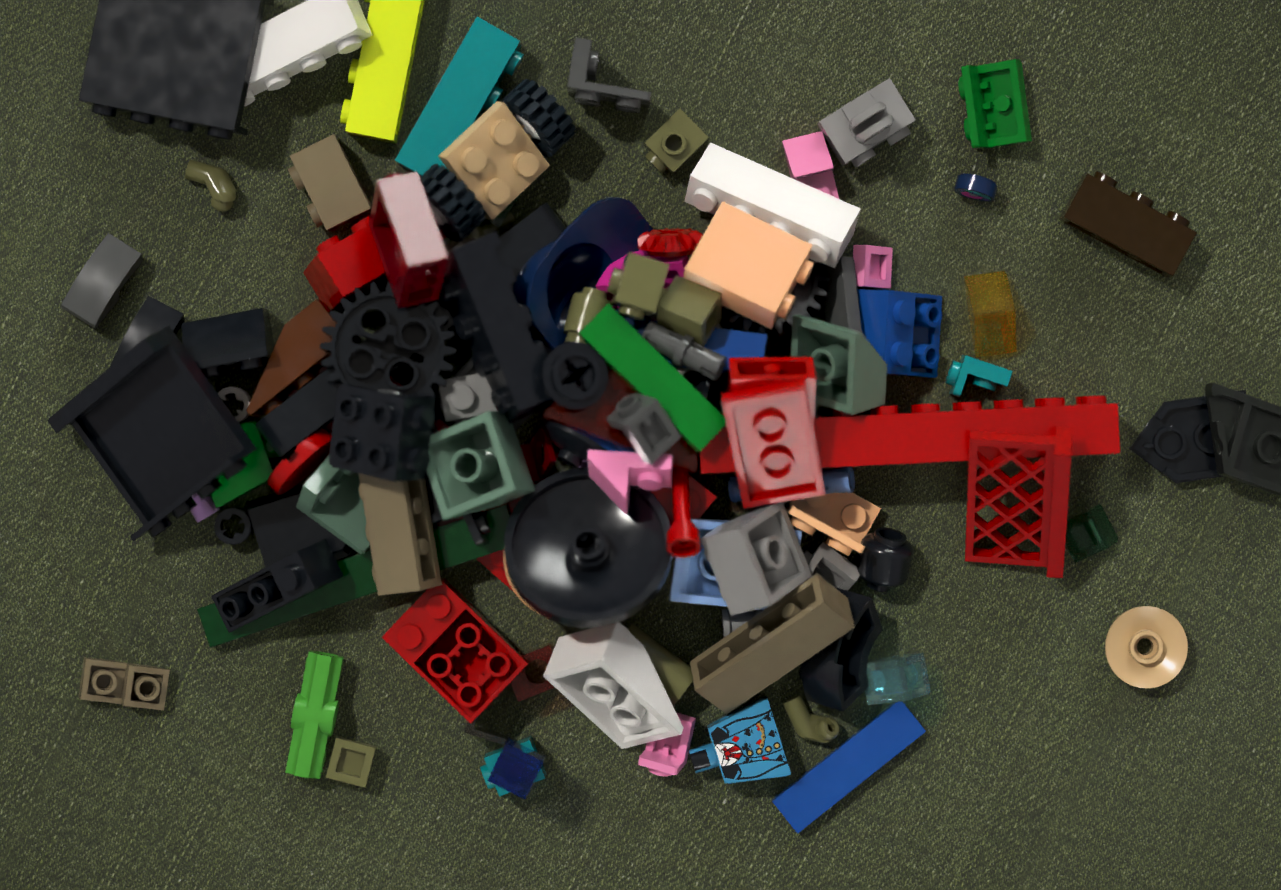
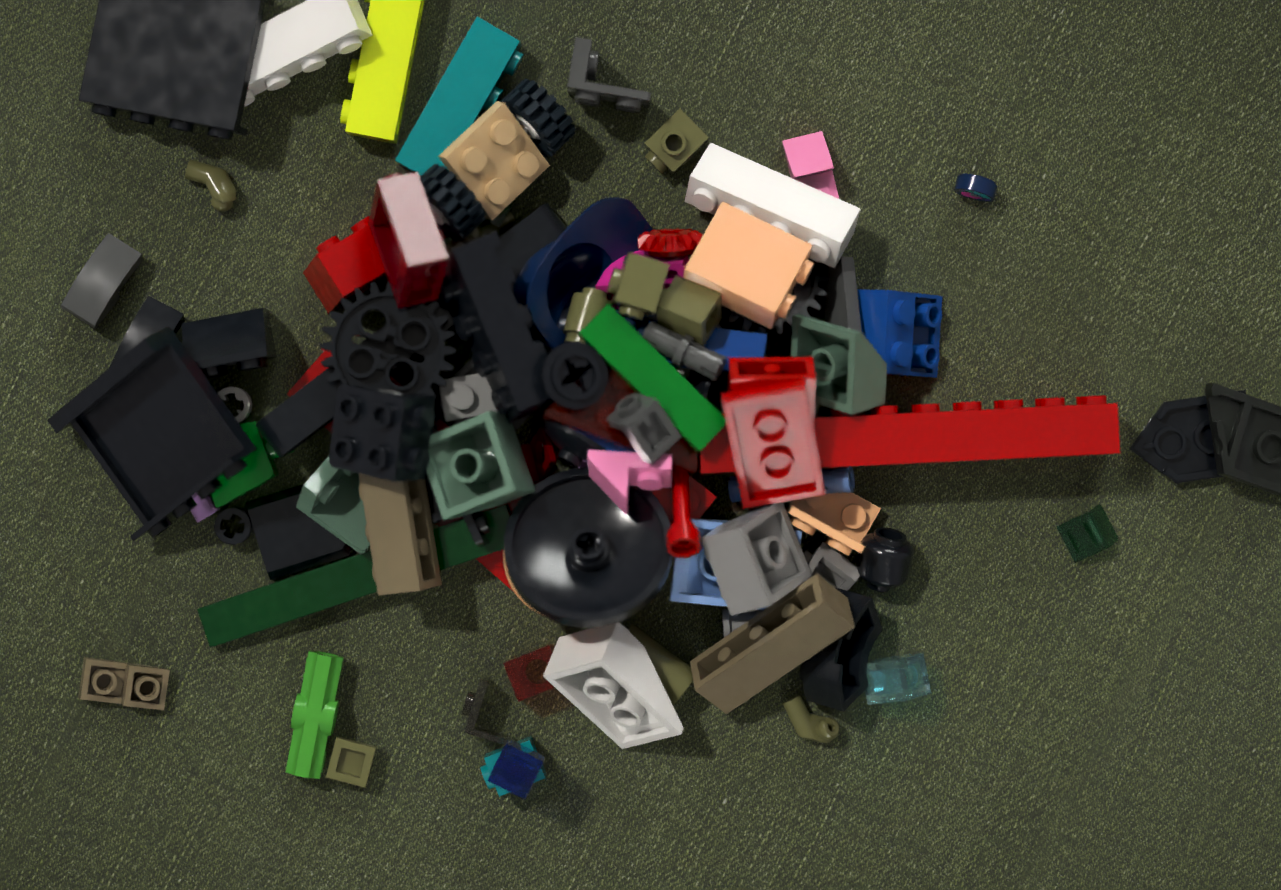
black slope [211,539,344,633] -> none
reddish brown slope [246,299,354,418] -> none
red tile [268,428,332,496] -> none
dark tan brick [288,134,372,232] -> none
red slope [381,577,528,724] -> none
bright pink bracket [638,712,696,777] -> none
dark azure torso [689,696,791,784] -> none
blue tile [772,698,926,834] -> none
light grey brick [817,78,916,168] -> none
bright pink plate [853,245,893,289] -> none
teal bracket [945,355,1013,397] -> none
green bracket [958,59,1032,149] -> none
clear yellow slope [964,271,1016,358] -> none
red fence [965,426,1073,578] -> none
dark brown brick [1059,171,1197,278] -> none
tan dish [1105,606,1188,689] -> none

